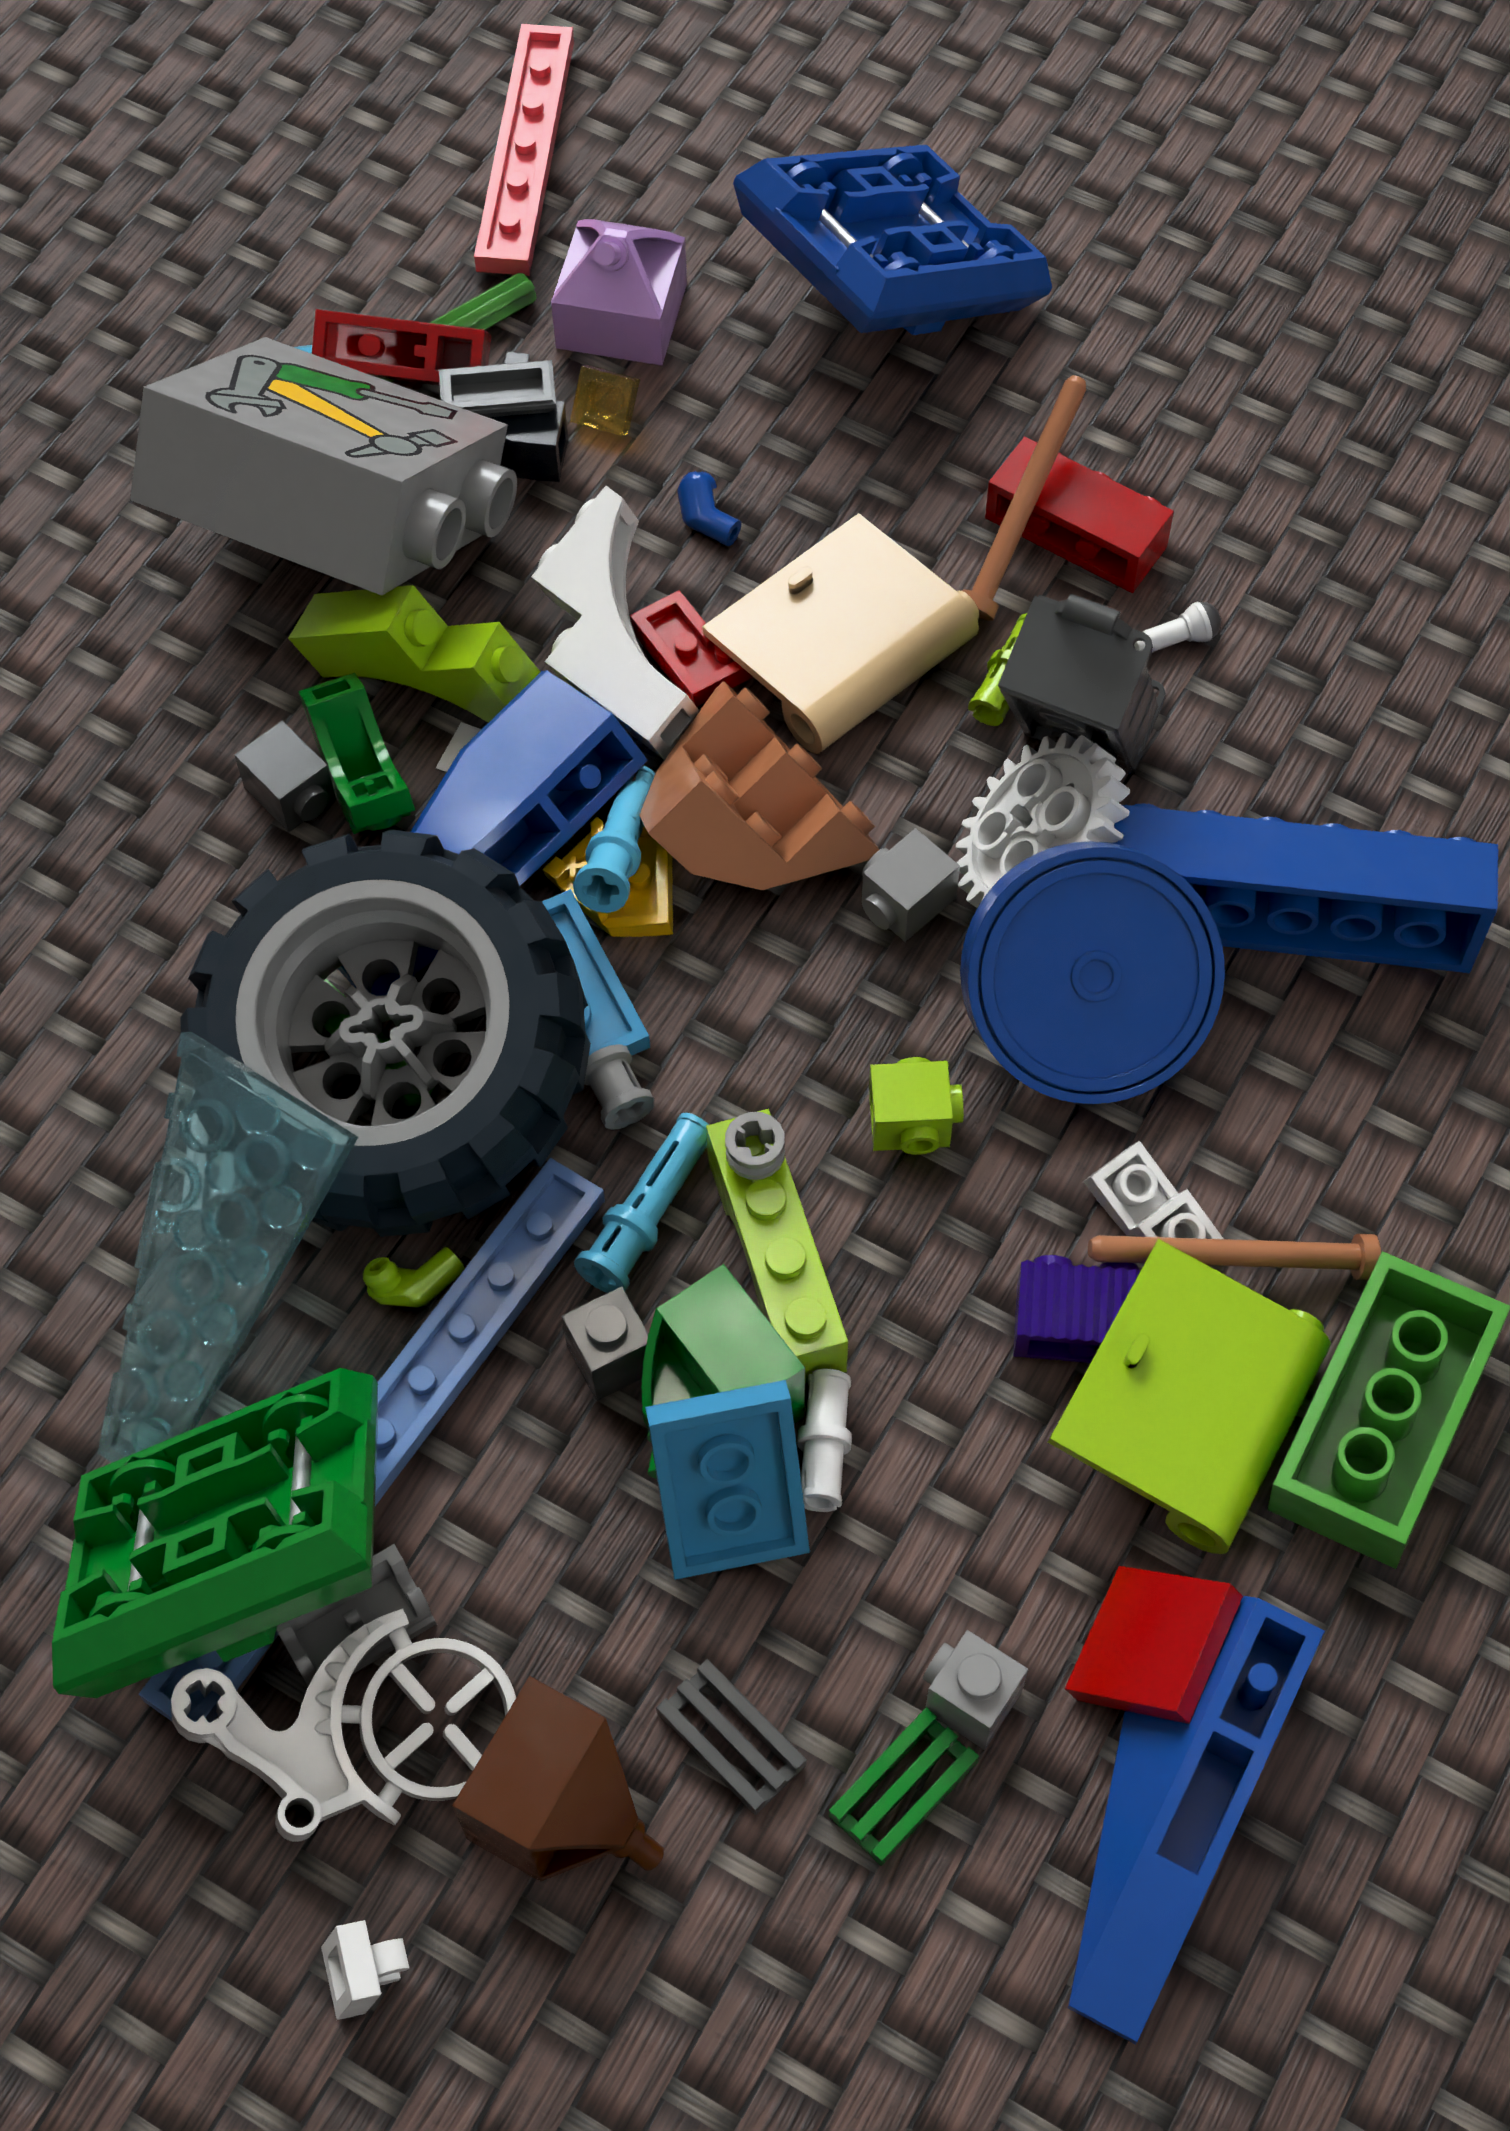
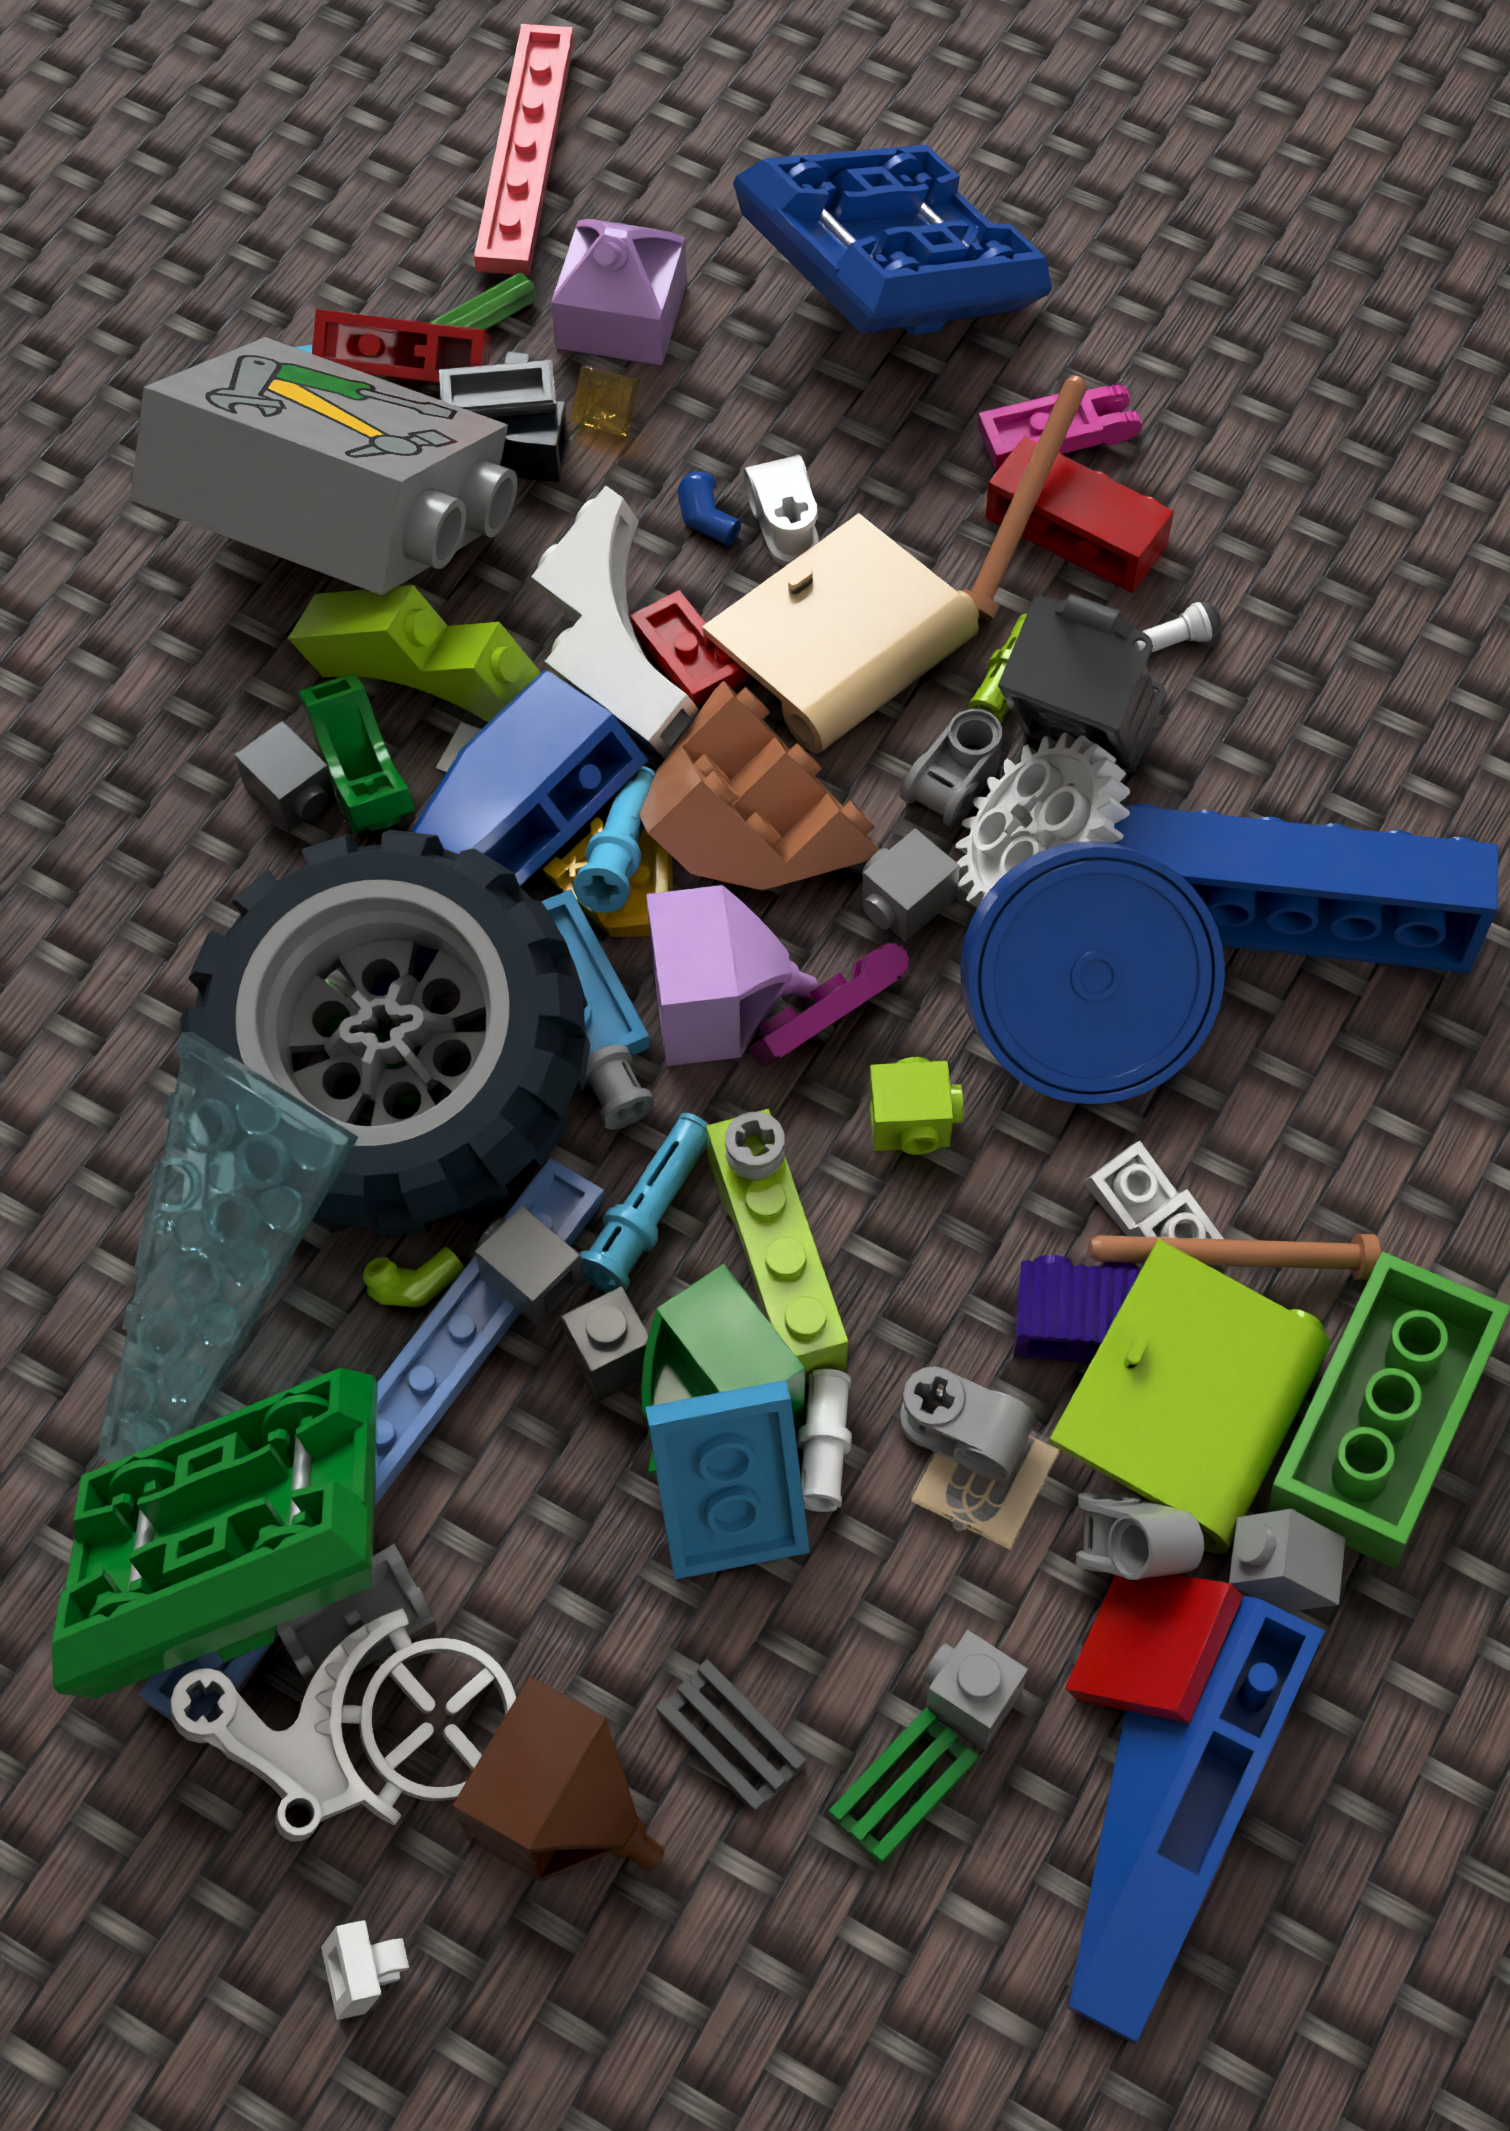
none -> dark grey brick [475,1206,584,1327]
none -> lavender piece [646,885,817,1066]
none -> white piece [744,455,819,566]
none -> magenta hinge [748,942,911,1067]
none -> light grey piece [899,1366,1036,1481]
none -> light grey piece [900,709,1002,829]
none -> clear piece [909,1430,1061,1550]
none -> dark pink hinge [977,383,1143,470]
none -> light grey piece [1076,1491,1204,1580]
none -> light grey brick [1229,1509,1346,1612]

